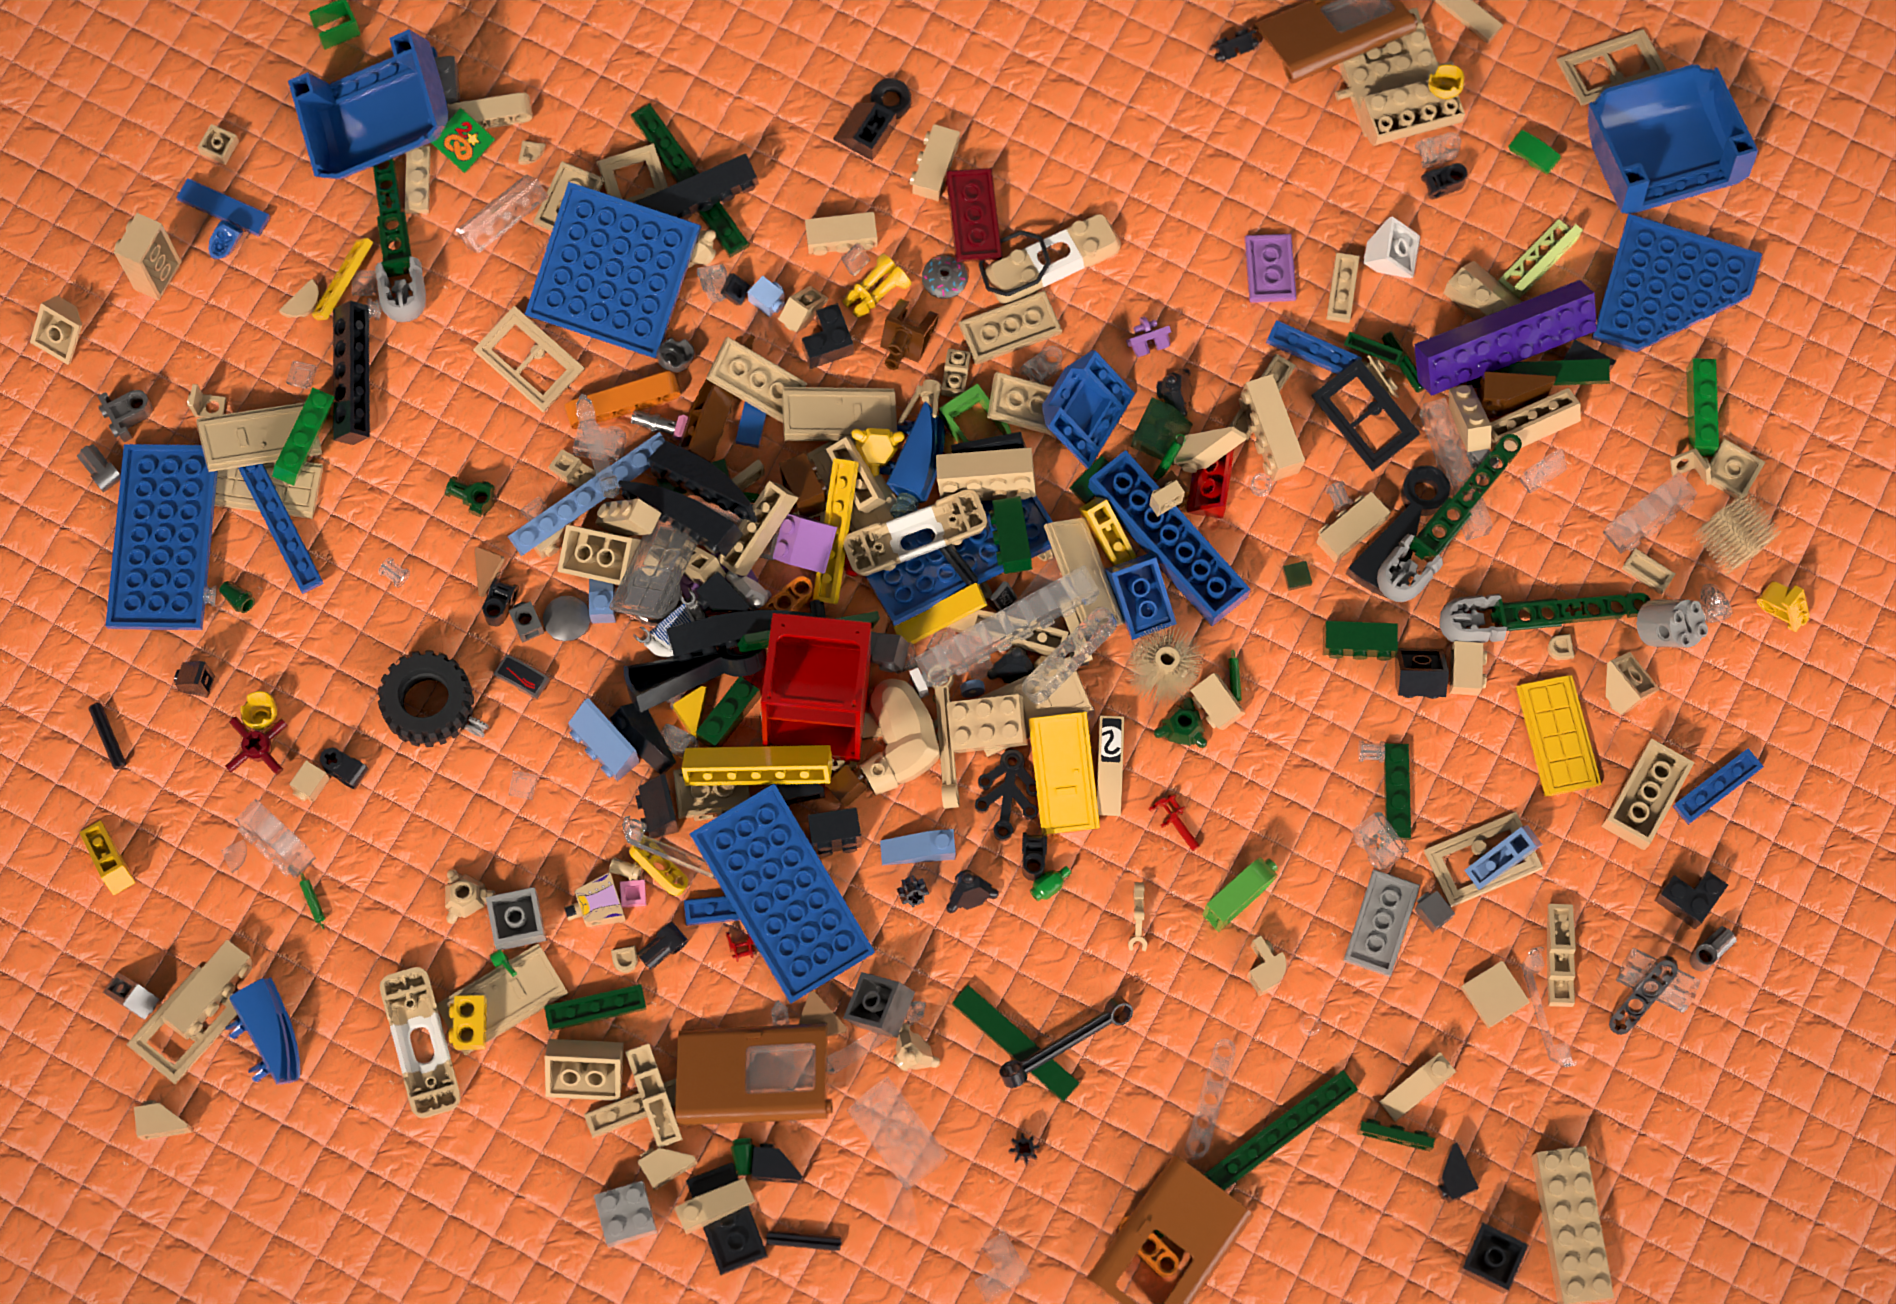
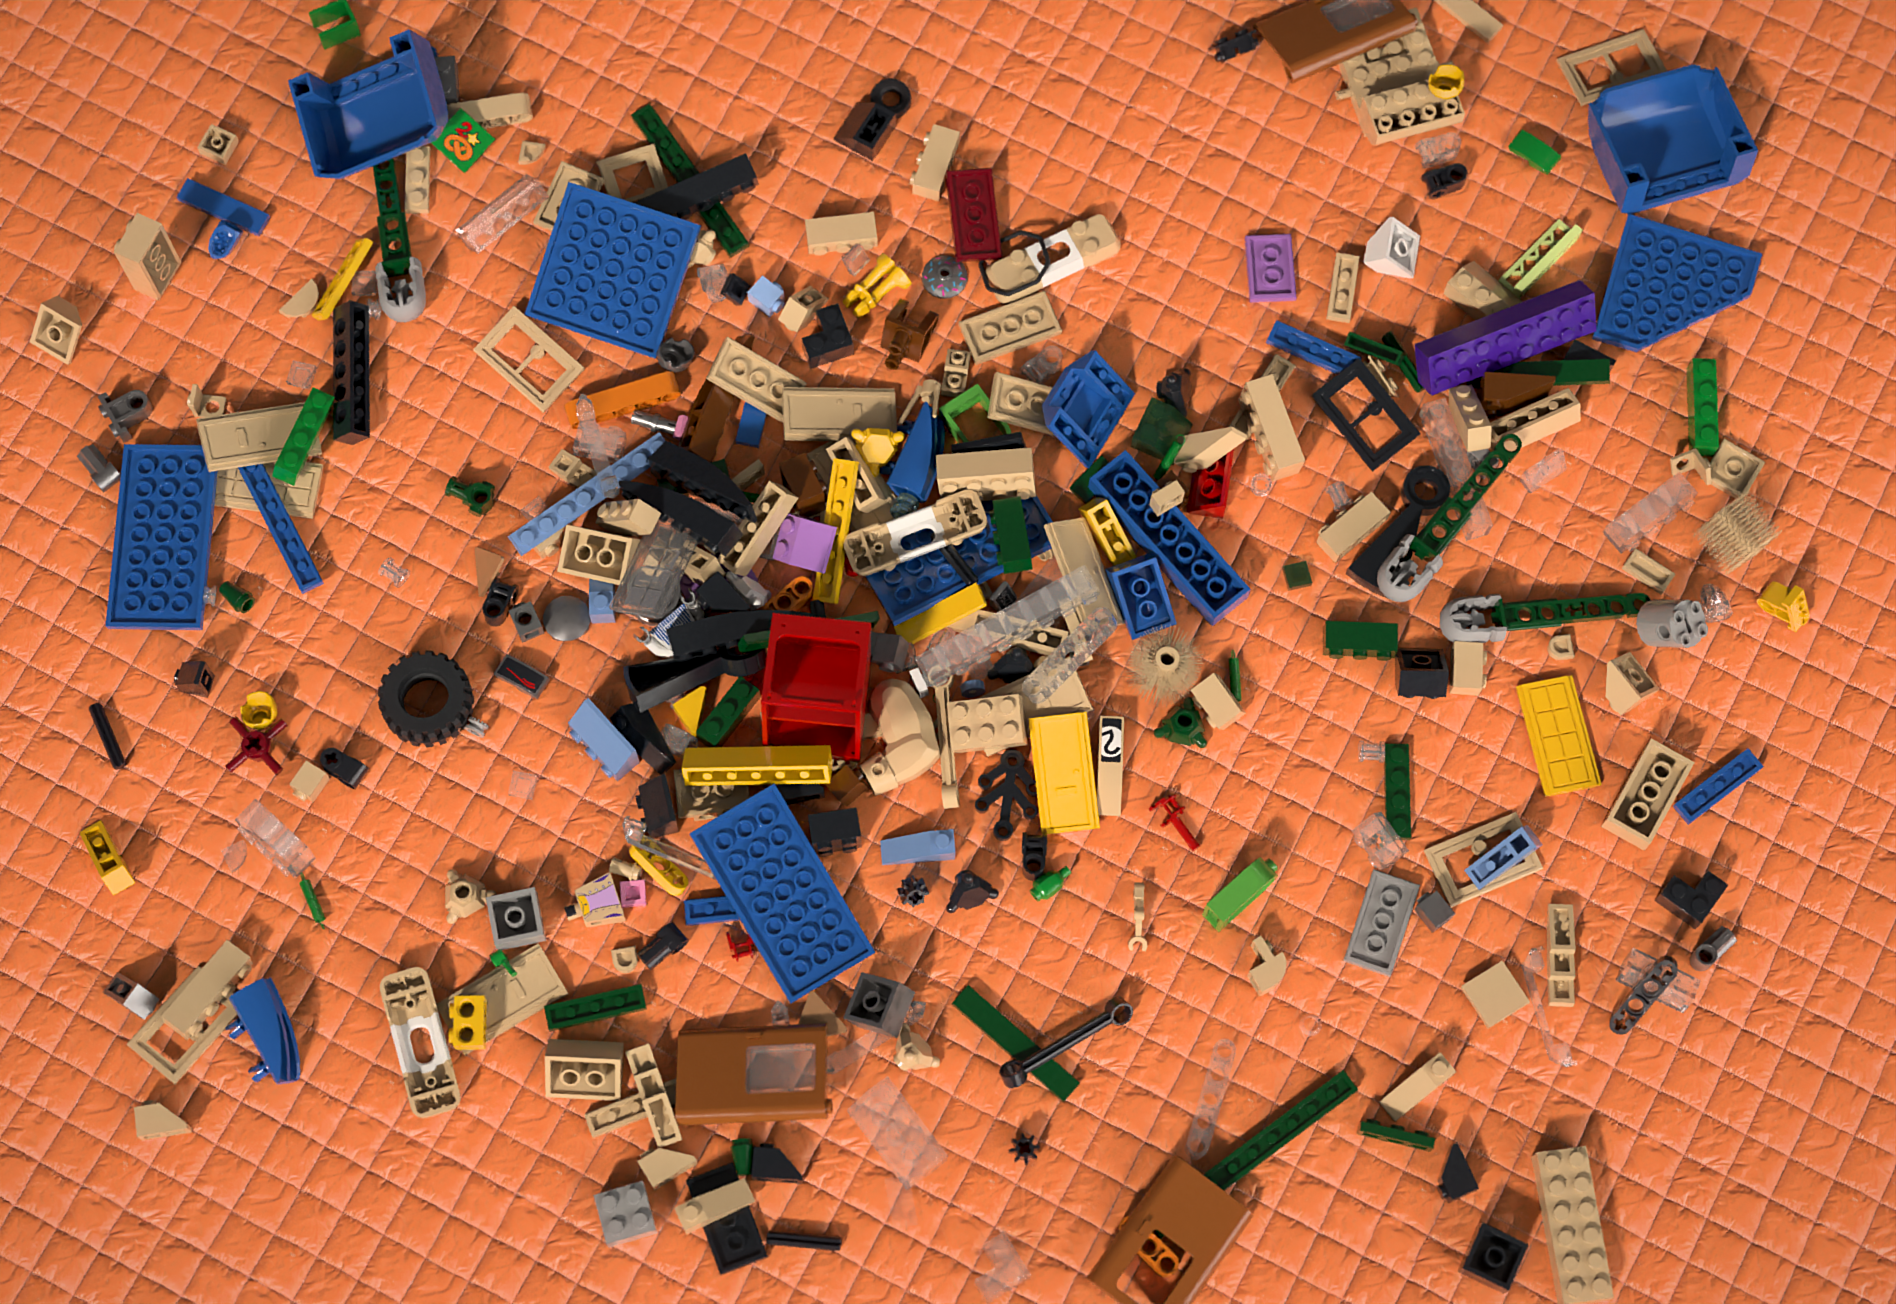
medium lavender hips [1126,316,1171,357] -> none

